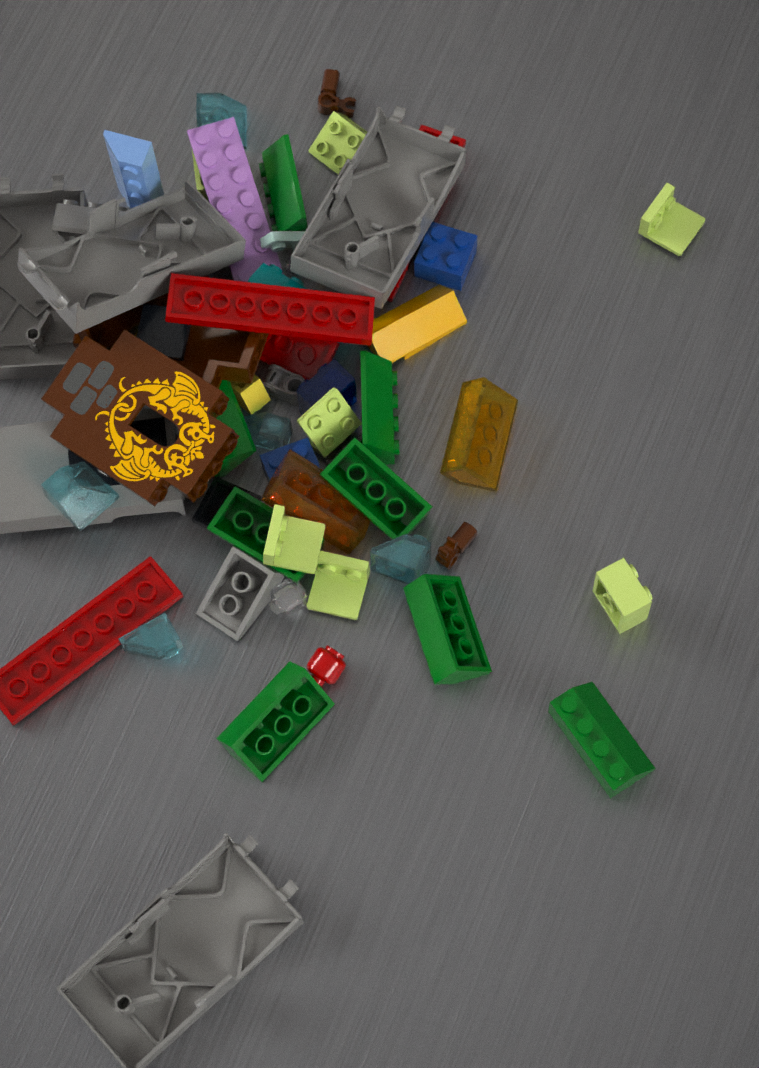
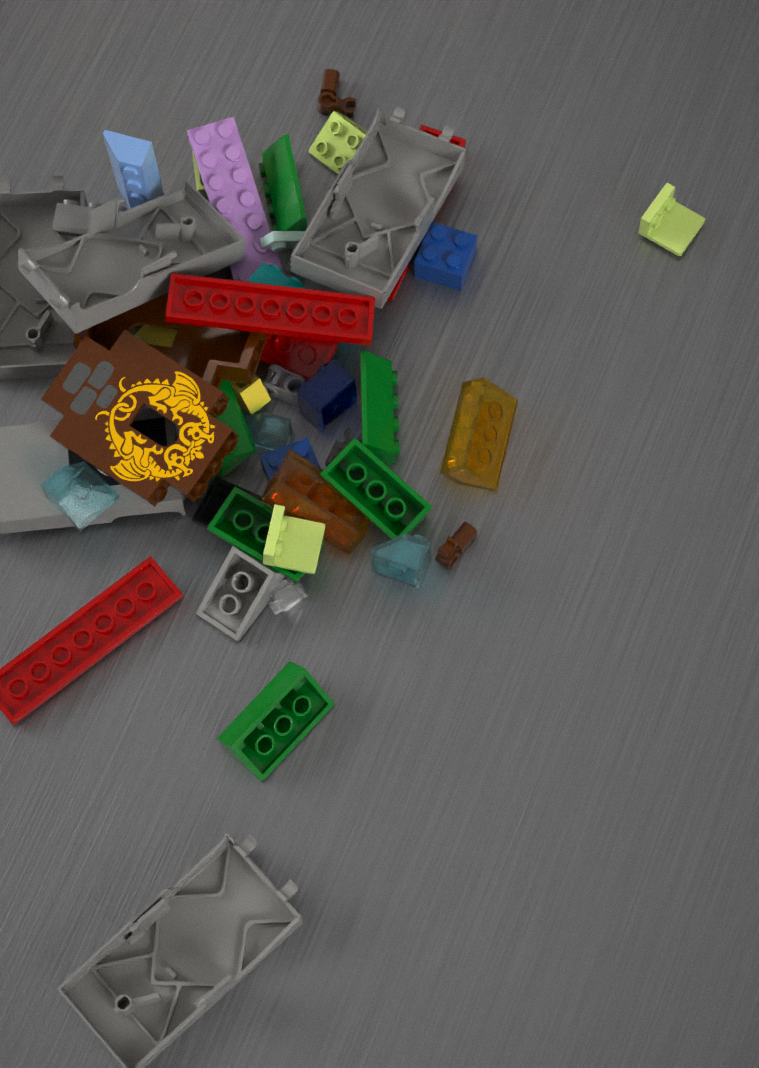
clear light blue slope [118,613,183,660] -> none
black tile [136,304,191,361] -> none
clear light blue slope [196,93,247,149] -> none
yellowish green bracket [297,387,362,458] -> none
red head [306,645,346,687] -> none
yellowish green bracket [307,551,370,620] -> none
yellow slope [367,284,467,363] -> none
green slope [403,574,492,685] -> none
green slope [548,682,655,799] -> none
yellowish green brick [592,558,653,634] -> none

